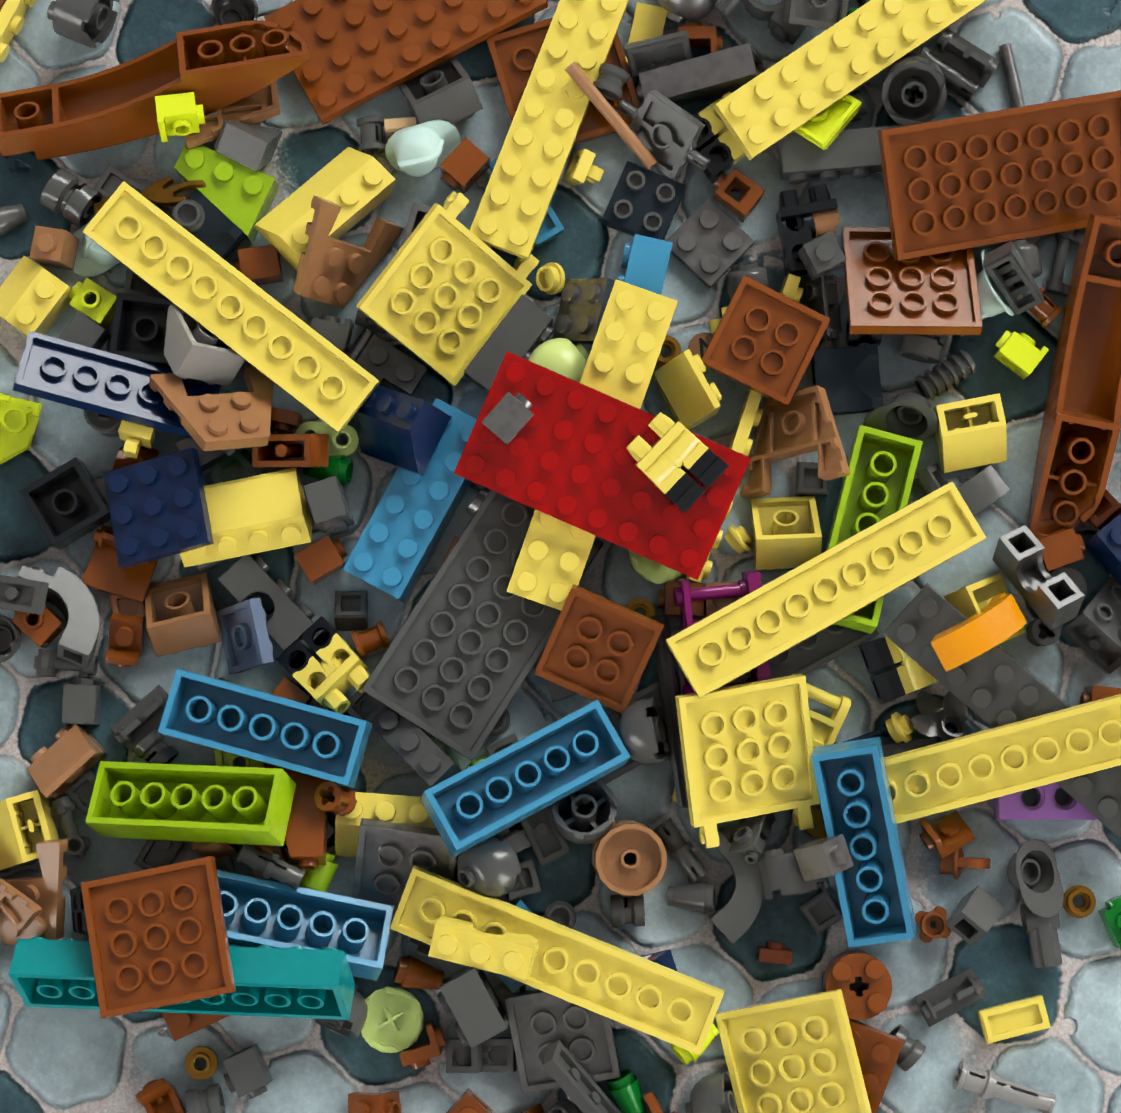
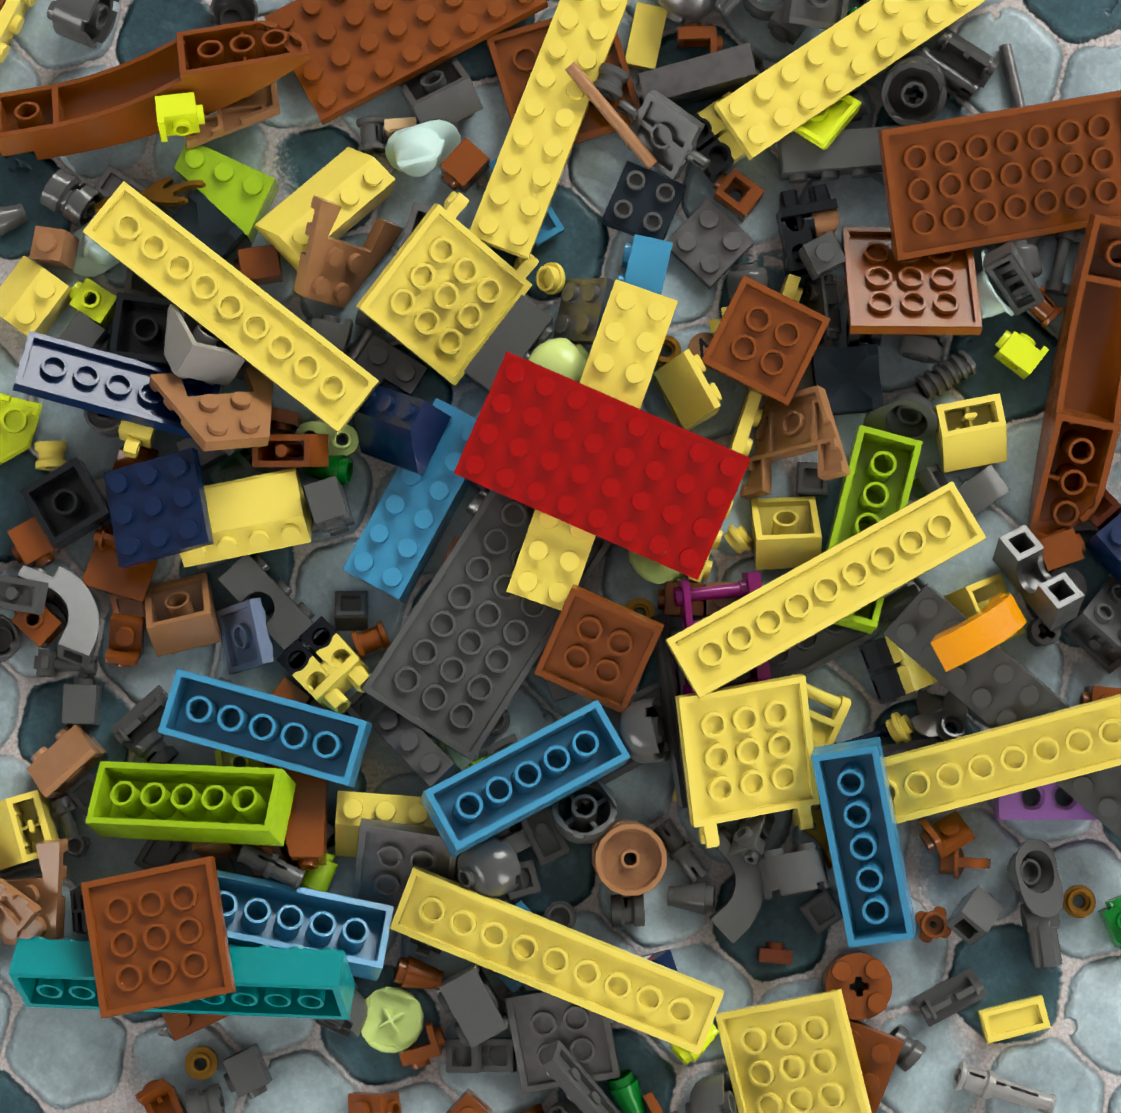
dark grey plate [172,199,205,232] -> none
dark grey slope [214,120,282,171] -> none
dark orange brick [294,535,348,585] -> none
dark orange bush [314,781,357,816] -> none
light yellow arch [428,915,539,981] -> none
flat silver brick [482,392,534,445] -> none
light yellow tile [562,149,604,186] -> none
dark grey plate [624,30,693,78] -> none
light yellow hips [626,412,729,513] -> none
flat silver brick [793,834,854,882] -> none
none -> dark orange brick [7,516,60,568]
none -> light yellow wheel [34,441,68,471]
none -> dark grey cone [880,583,919,622]

